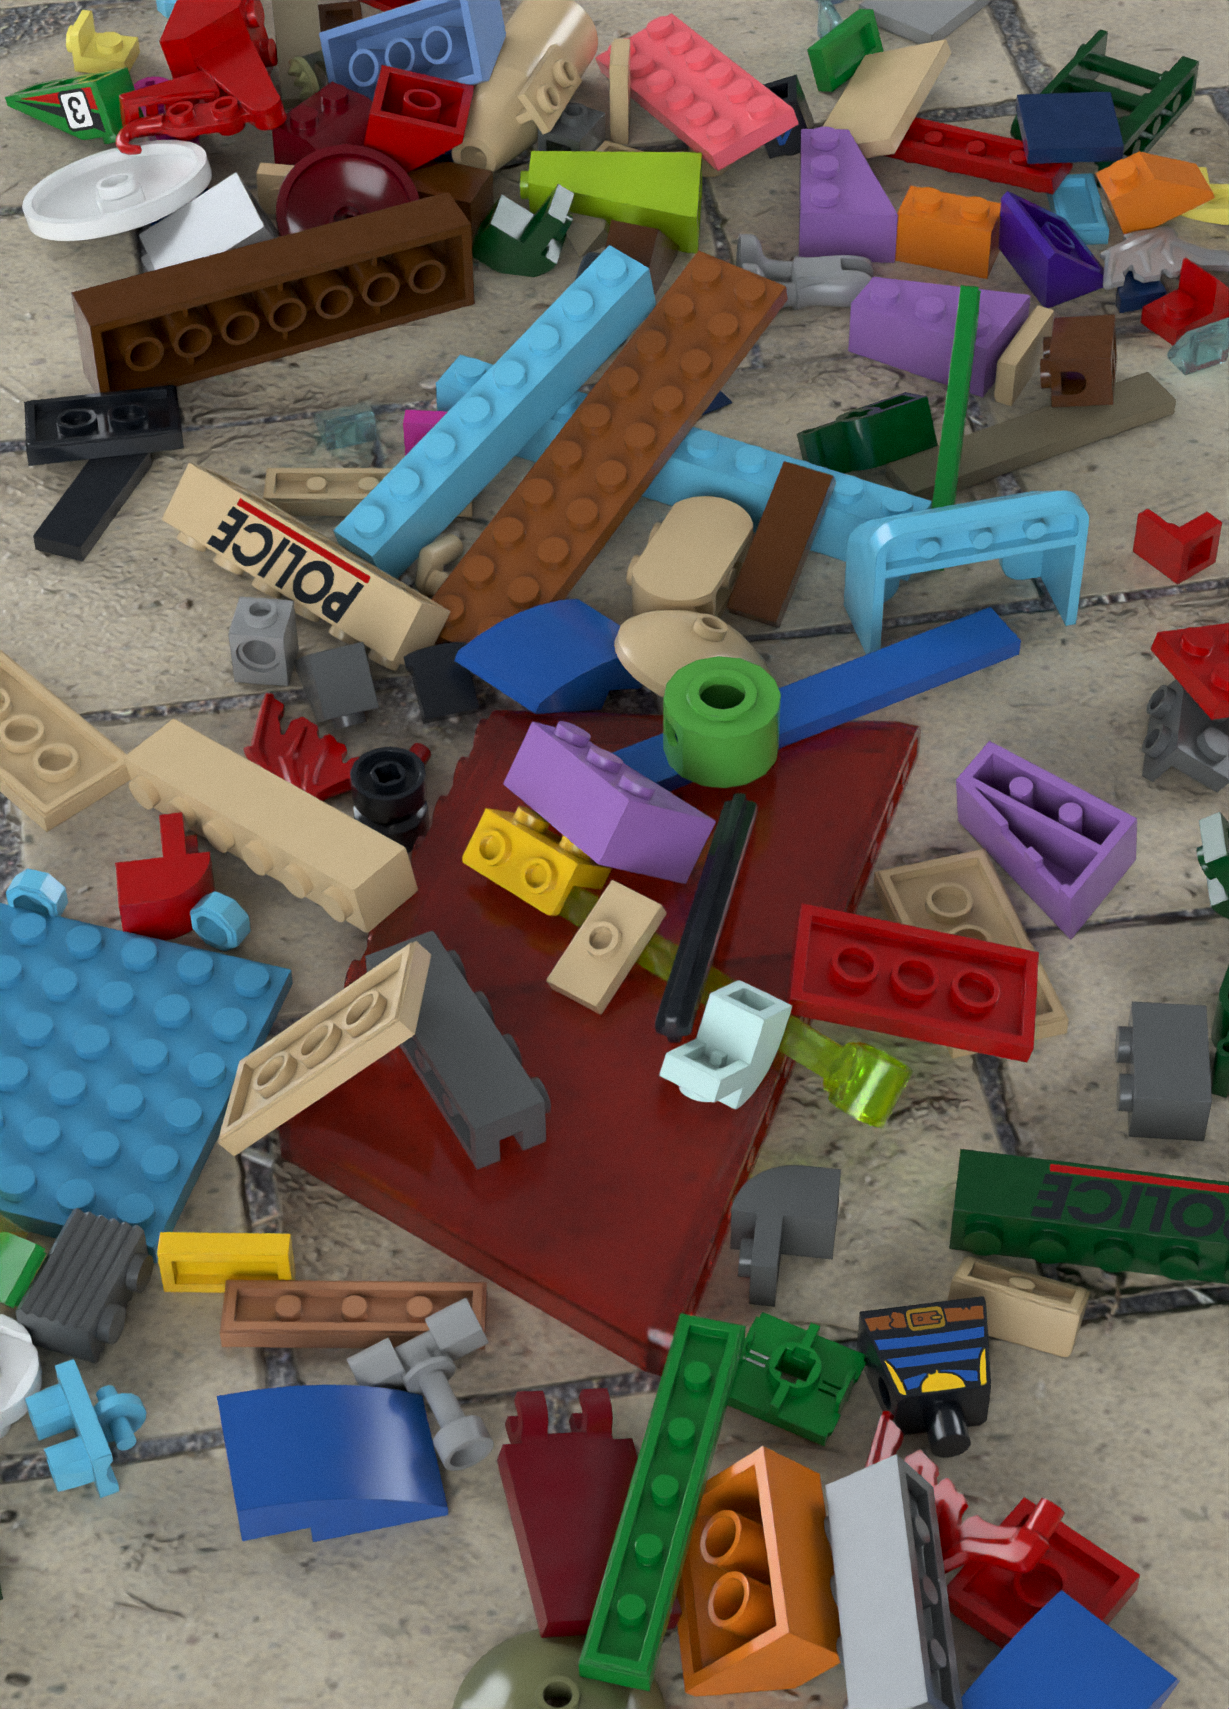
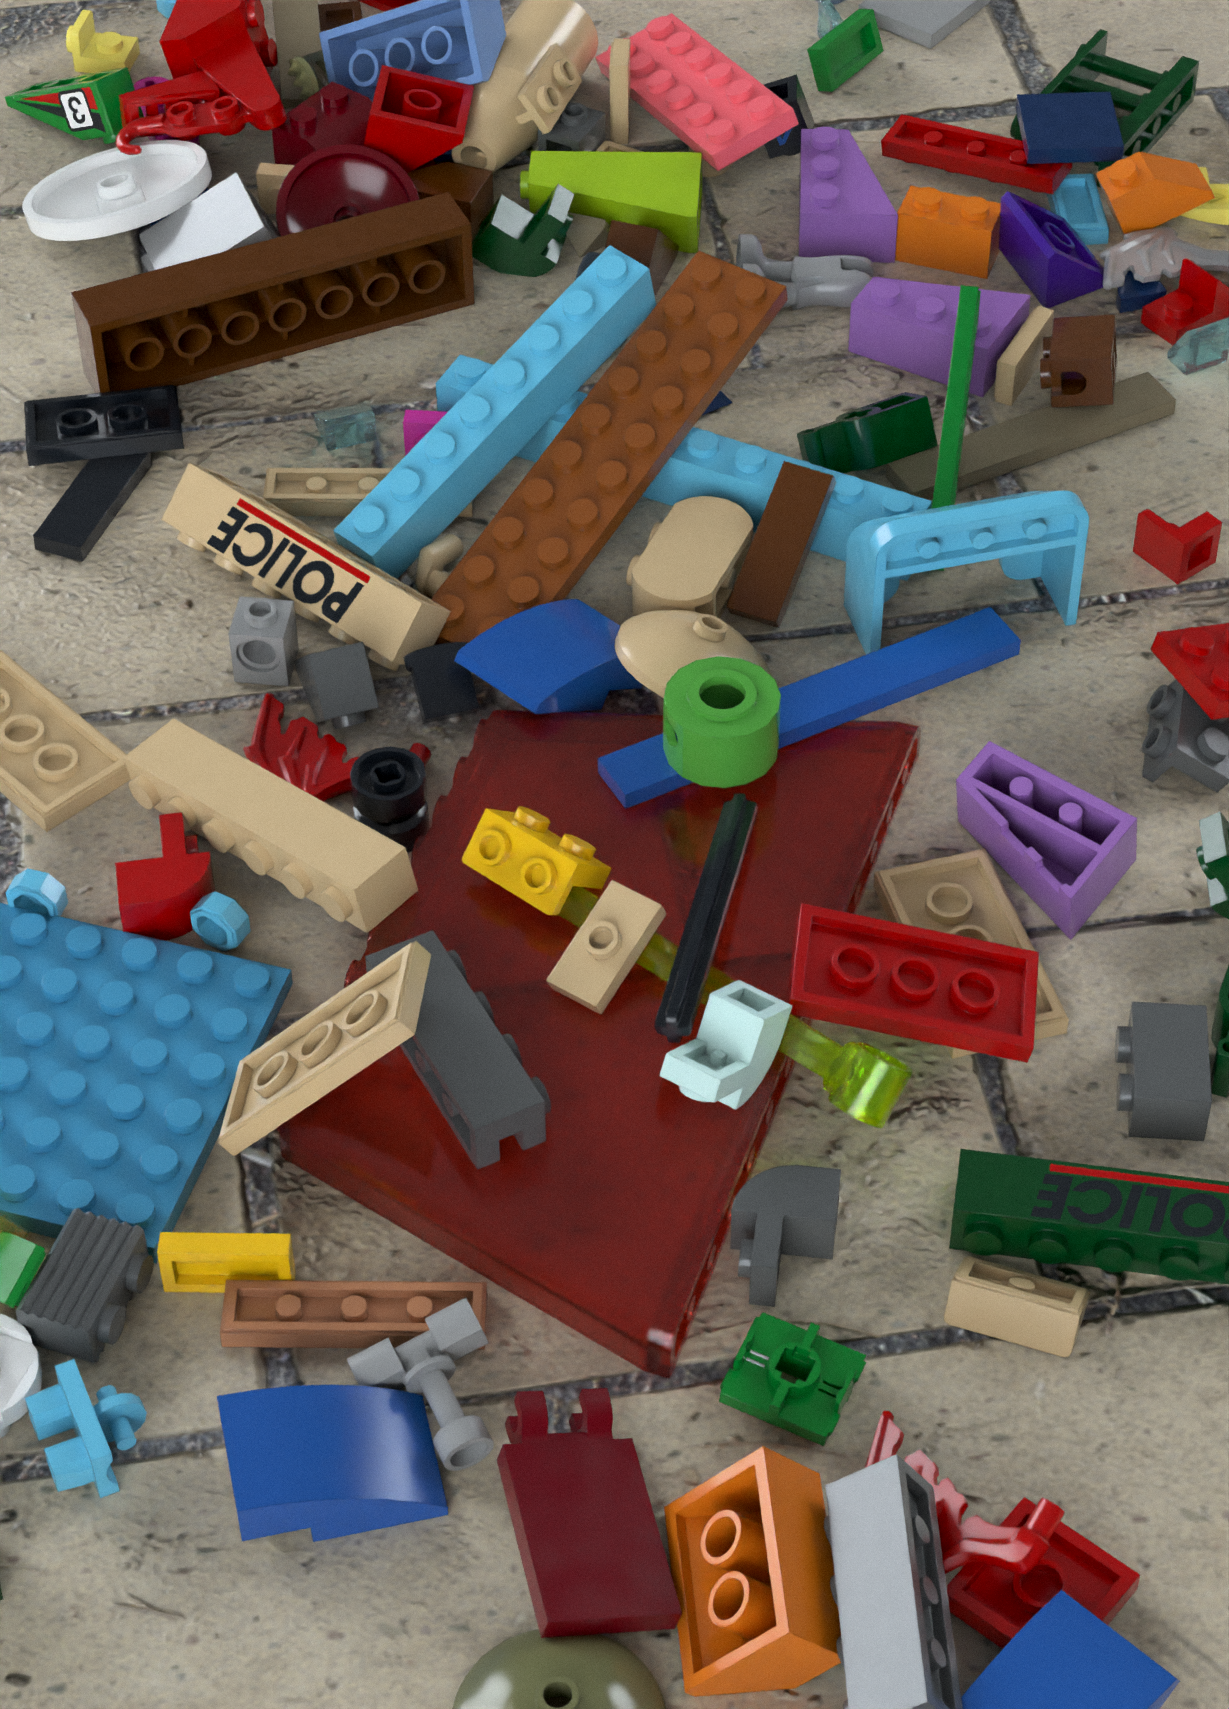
medium lavender wedge [503,721,716,884] -> none
green tile [578,1313,746,1692] -> none
tan tile [823,39,951,159] -> none
torso [856,1296,991,1458] -> none

